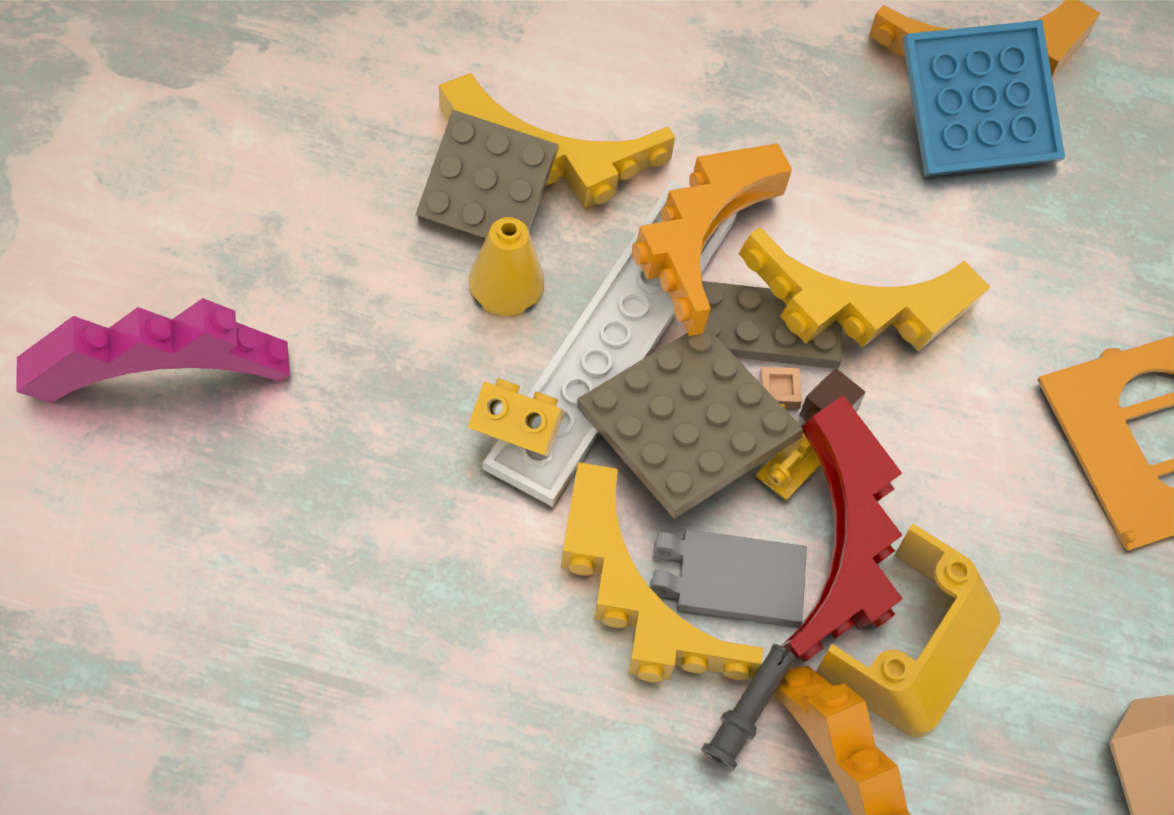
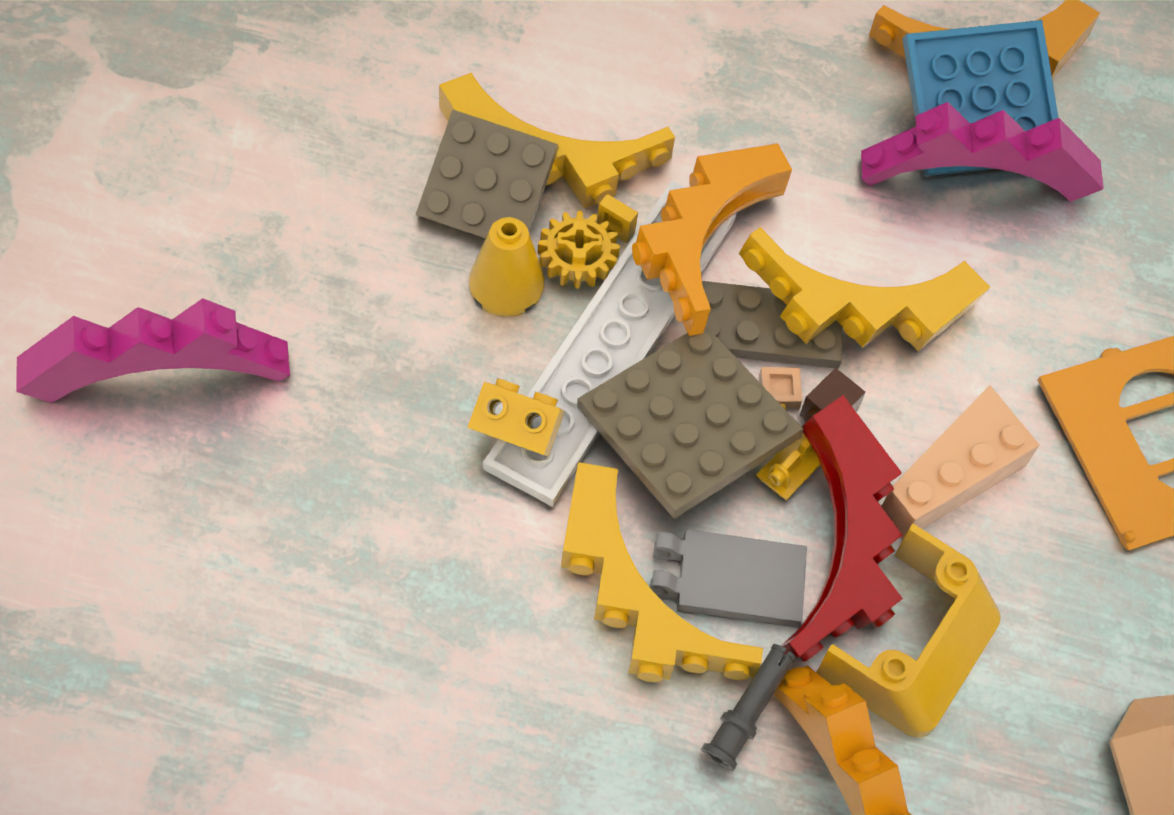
none -> yellow gear [537,211,620,289]
none -> yellow tile [597,194,638,243]
none -> dark pink arch [861,102,1104,202]
none -> light nougat wedge [881,385,1040,539]

